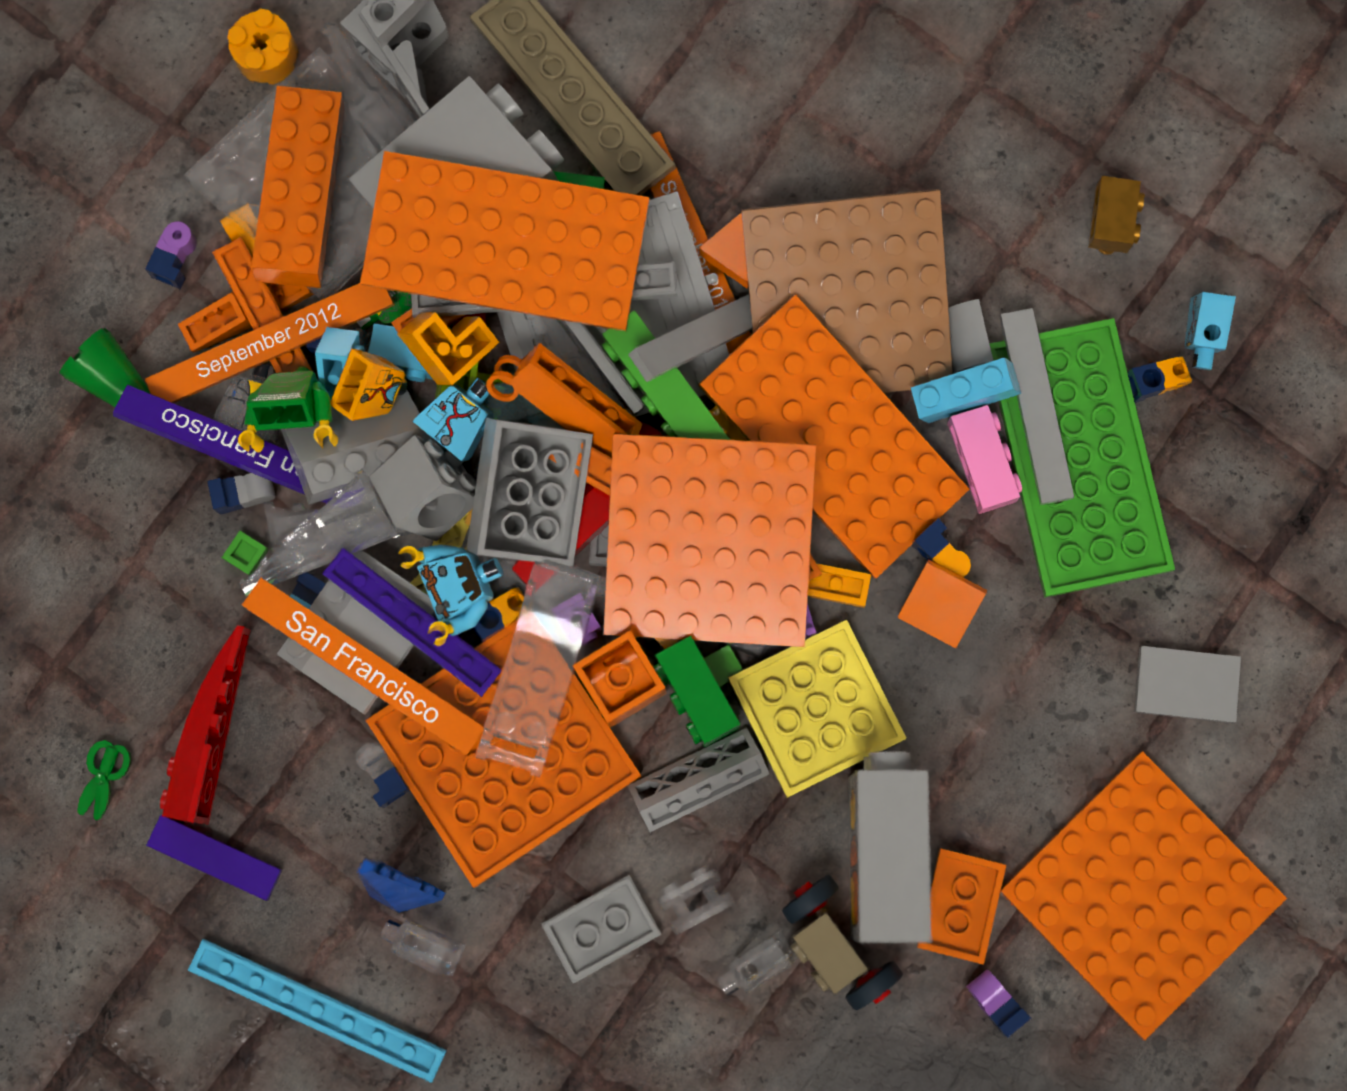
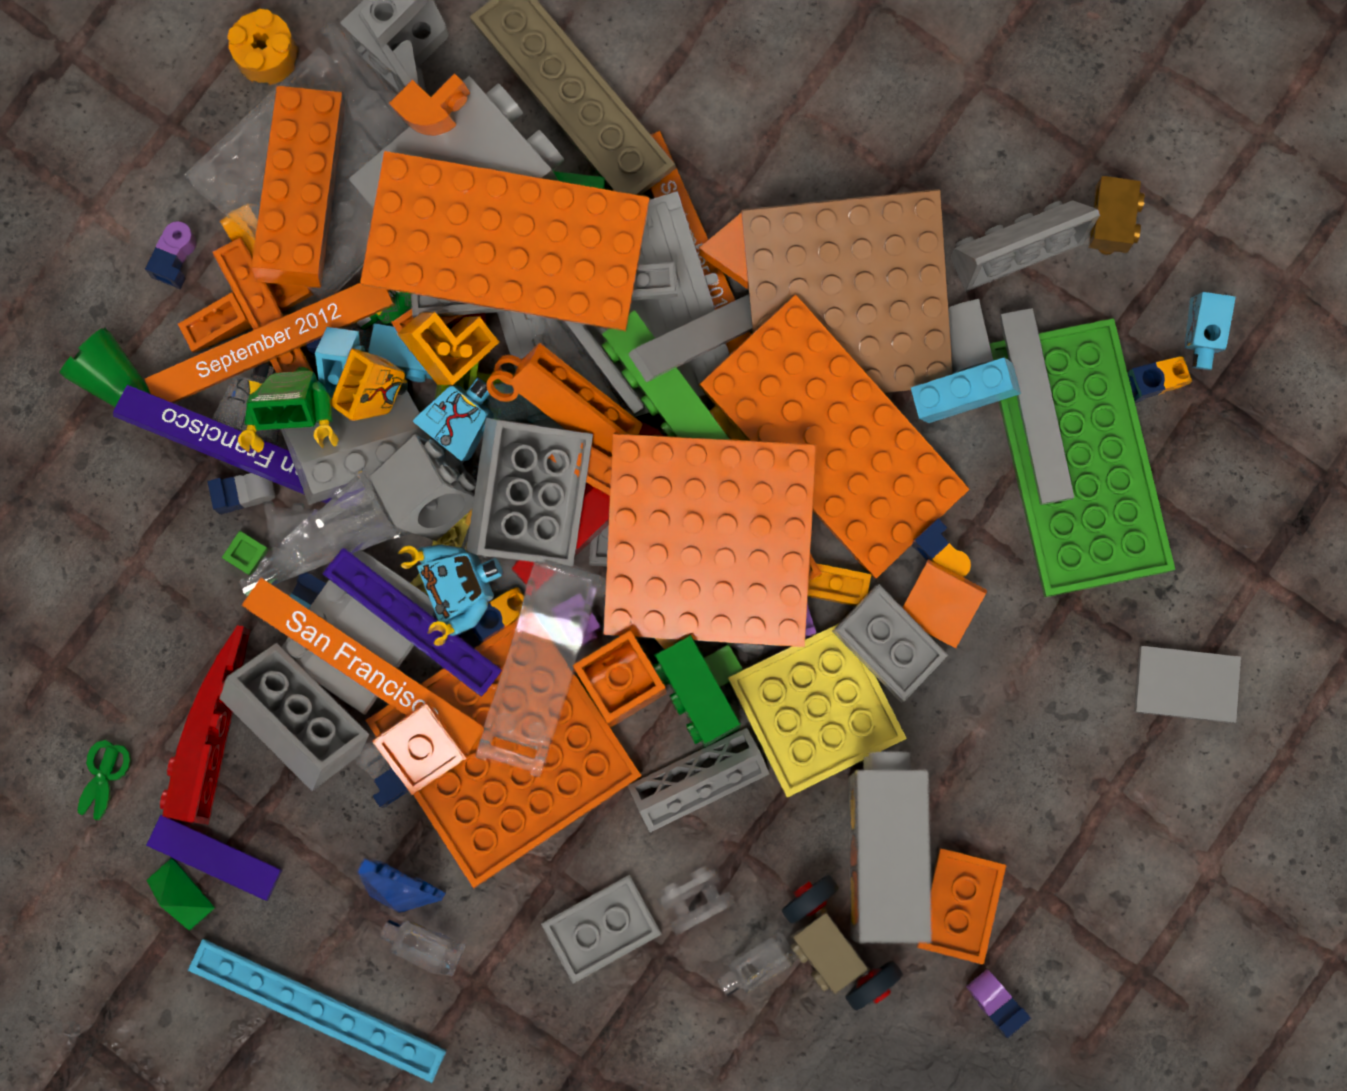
bright pink brick [947,405,1022,514] -> none
orange plate [1000,751,1287,1041] -> none
none -> green slope [146,858,216,931]
none -> light grey brick [220,643,369,791]
none -> tile [372,702,467,795]
none -> orange brick [389,73,470,136]
none -> light grey tile [832,584,948,702]
none -> light grey slope [950,200,1100,292]

